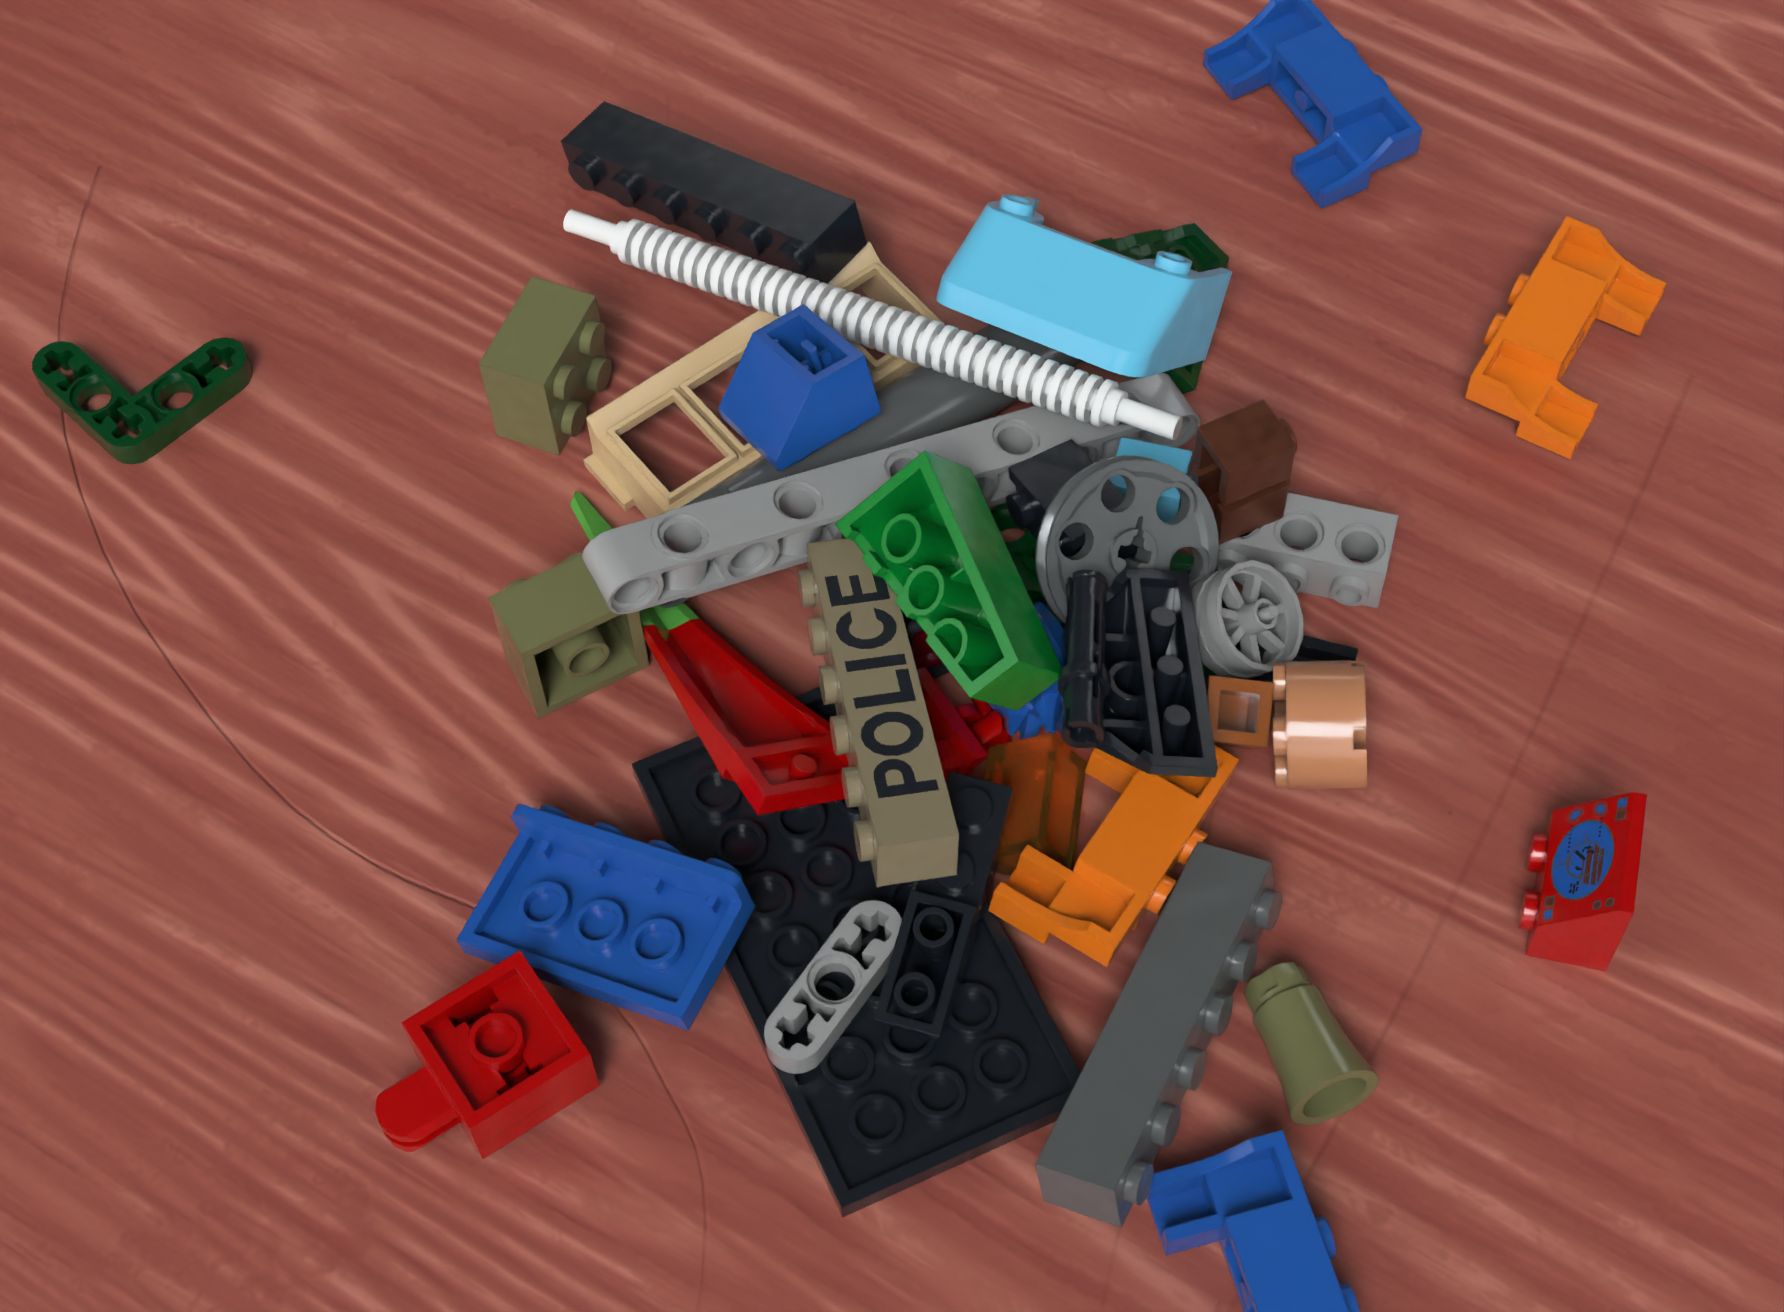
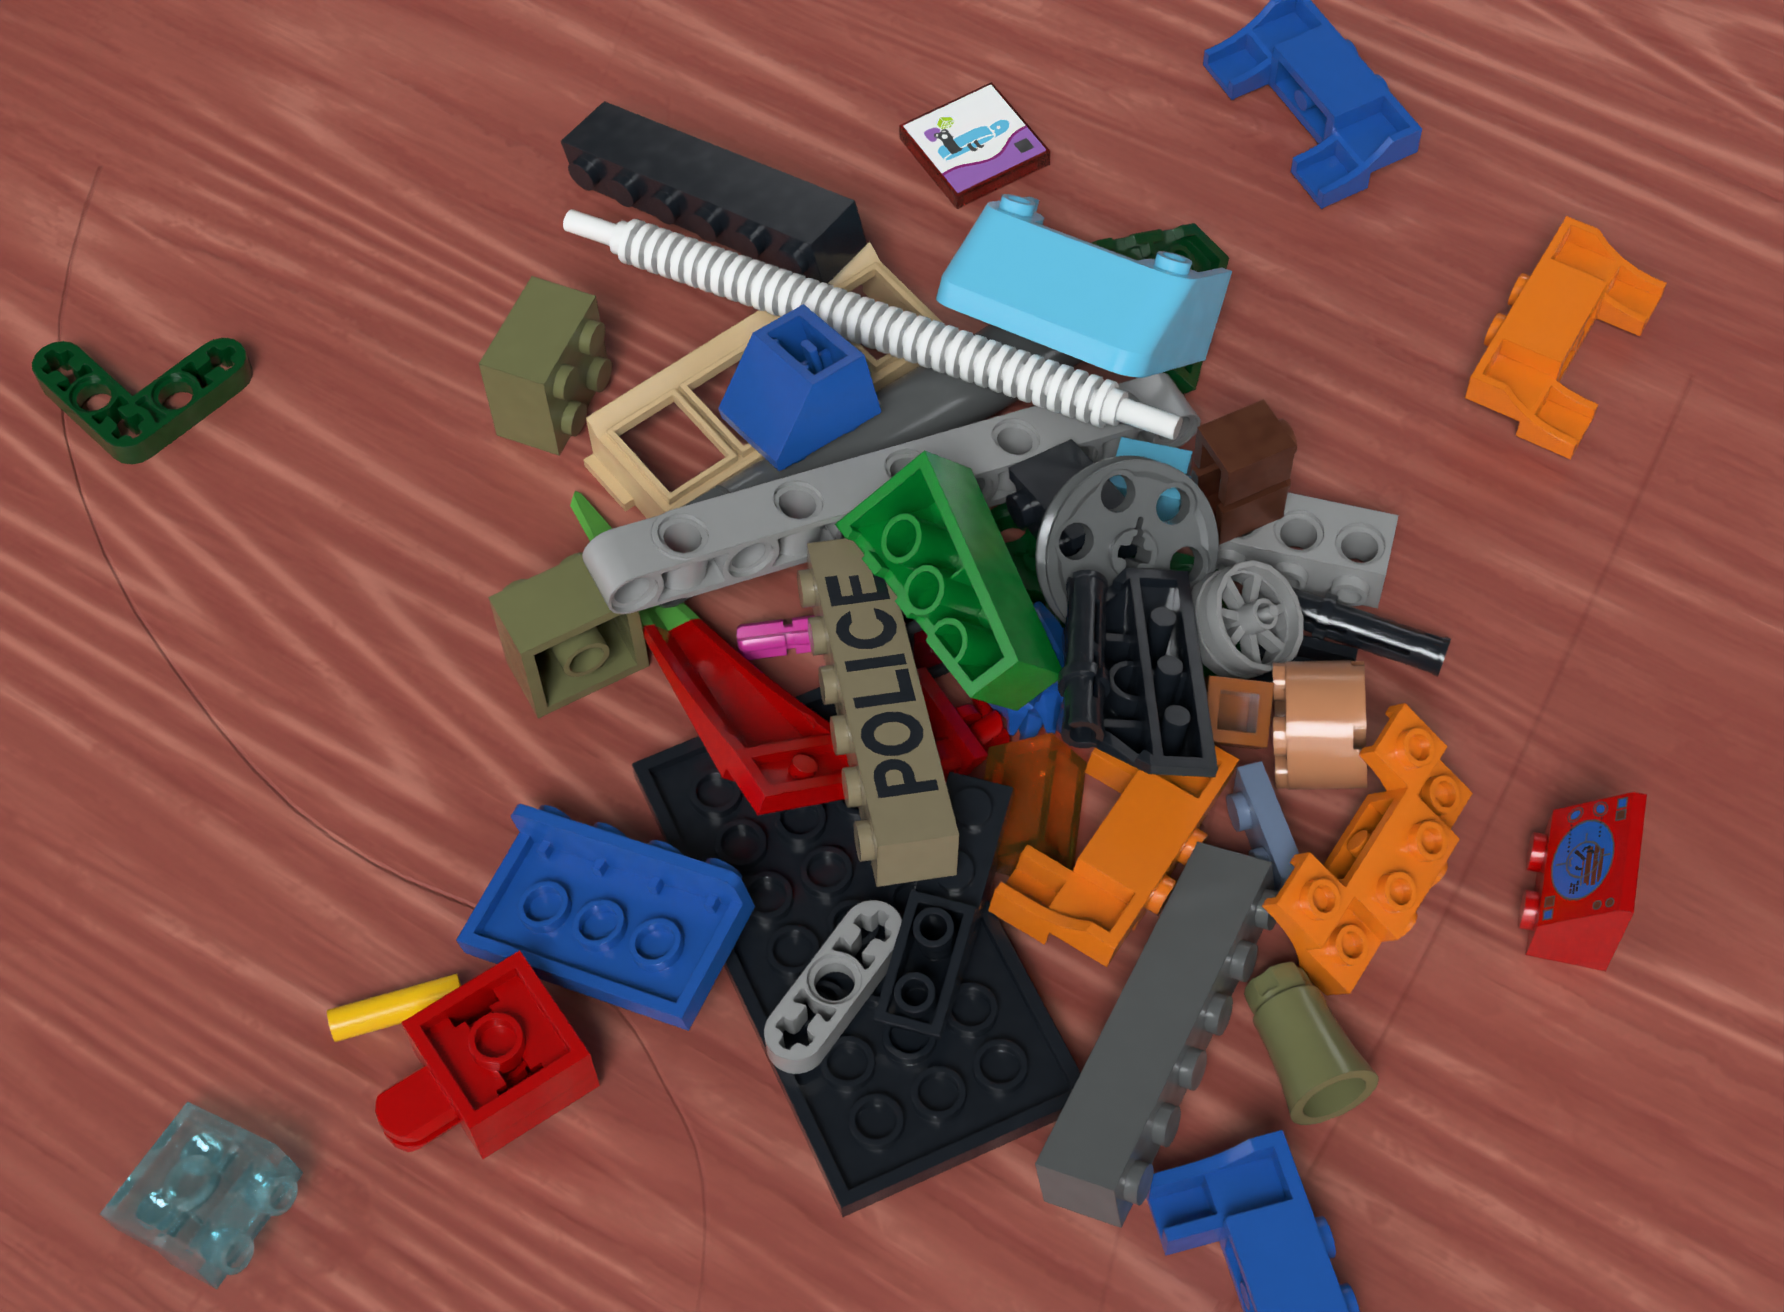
none -> clear light blue plate [100,1101,304,1289]
none -> yellow piece [326,973,462,1042]
none -> dark pink piece [736,615,814,660]
none -> tile [899,82,1051,209]
none -> sand blue plate [1226,761,1299,891]
none -> orange bracket [1262,703,1473,996]
none -> black pin [1292,587,1451,677]

